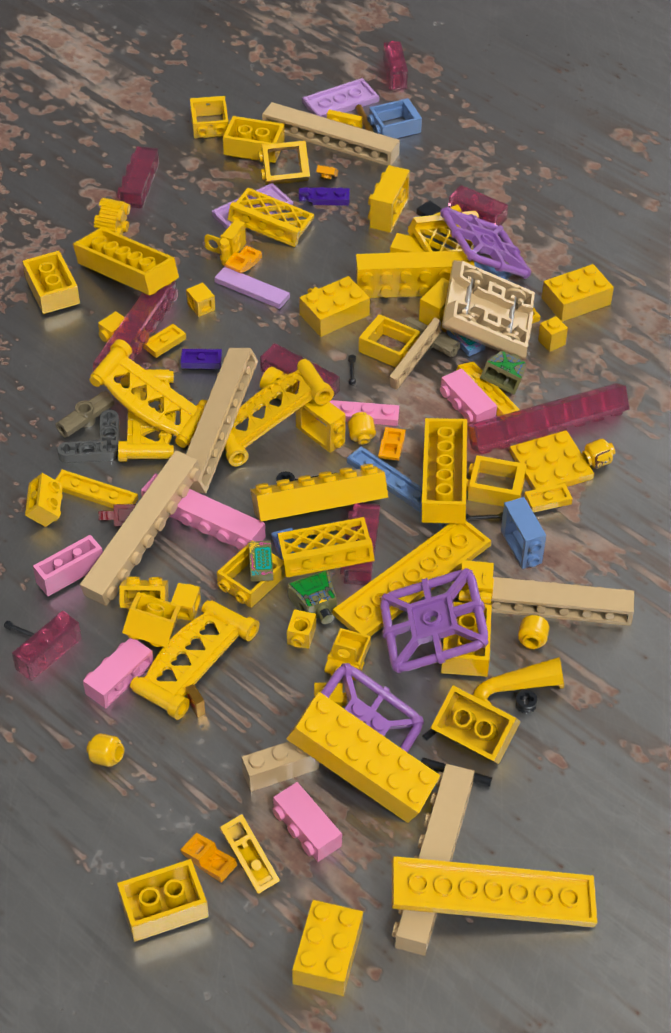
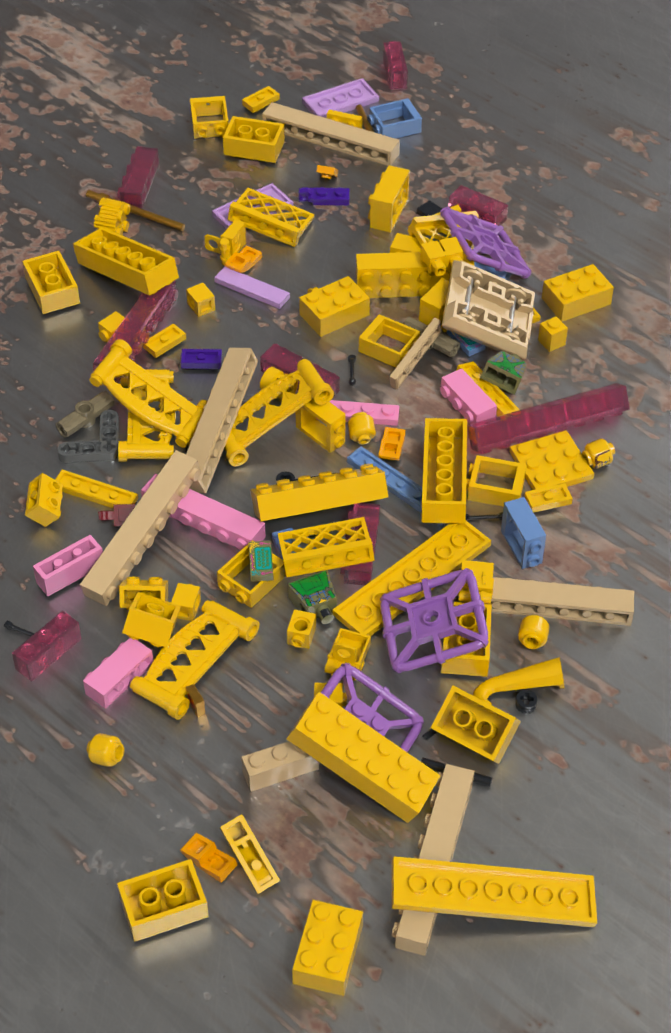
yellow window [258,141,310,185] -> none
bright pink brick [272,782,342,862] -> none
none -> pearl gold bar [86,190,185,231]
none -> yellow plate [242,86,280,113]
none -> yellow hips [420,237,463,277]

